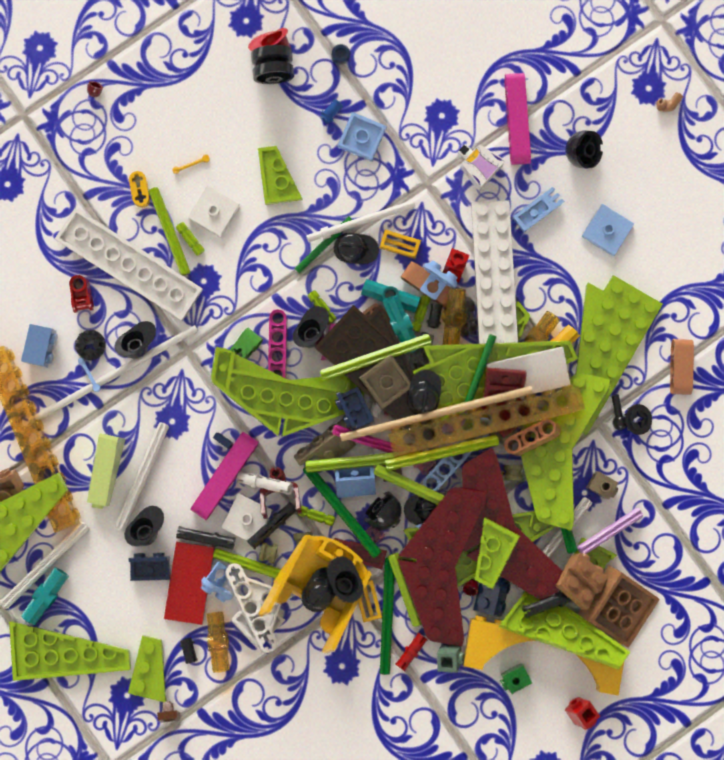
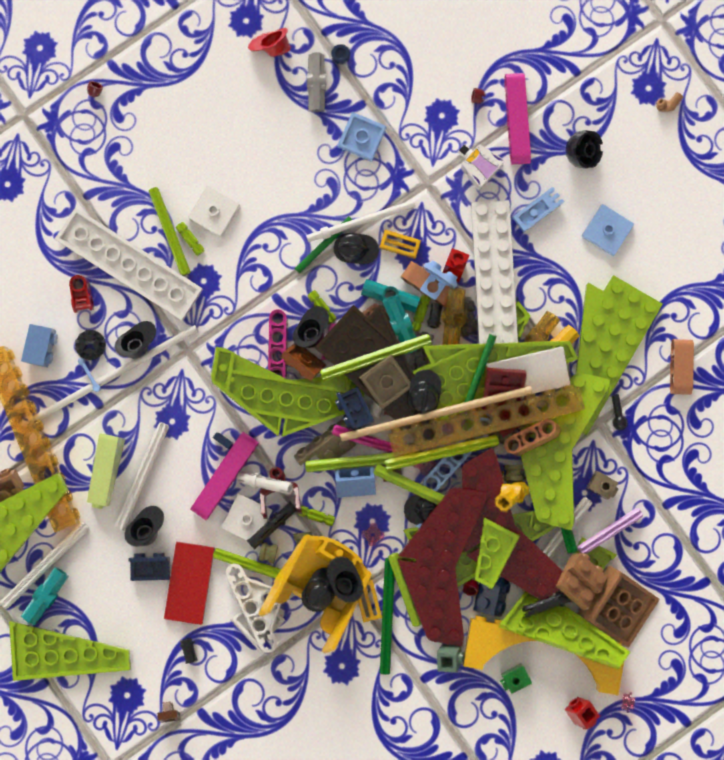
lime wing [128,635,167,702] -> none
yellow beam [129,171,150,208] -> none
yellow hinge [172,154,210,174] -> none
black pin [176,526,236,550] -> none
light blue bracket [201,562,233,602] -> none
clear yellow piece [206,611,230,673] -> none
bright green piece [230,328,263,359] -> none
black wheel [251,45,294,84] -> none
lime wing [258,146,303,205] -> none
green axle [303,467,381,558] -> none
blue pin [320,99,343,124] -> none
dark red hinge [334,538,387,570] -> none
black cylinder [364,491,402,531] -> none
red pin [395,633,428,671] -> none
black gear [624,404,652,435] -> none
none -> dark orange plate [281,343,327,381]
none -> light grey piece [307,52,326,112]
none -> dark red hinge [471,88,486,104]
none -> yellow piece [495,481,529,511]
none -> clear pink plate [621,692,635,713]

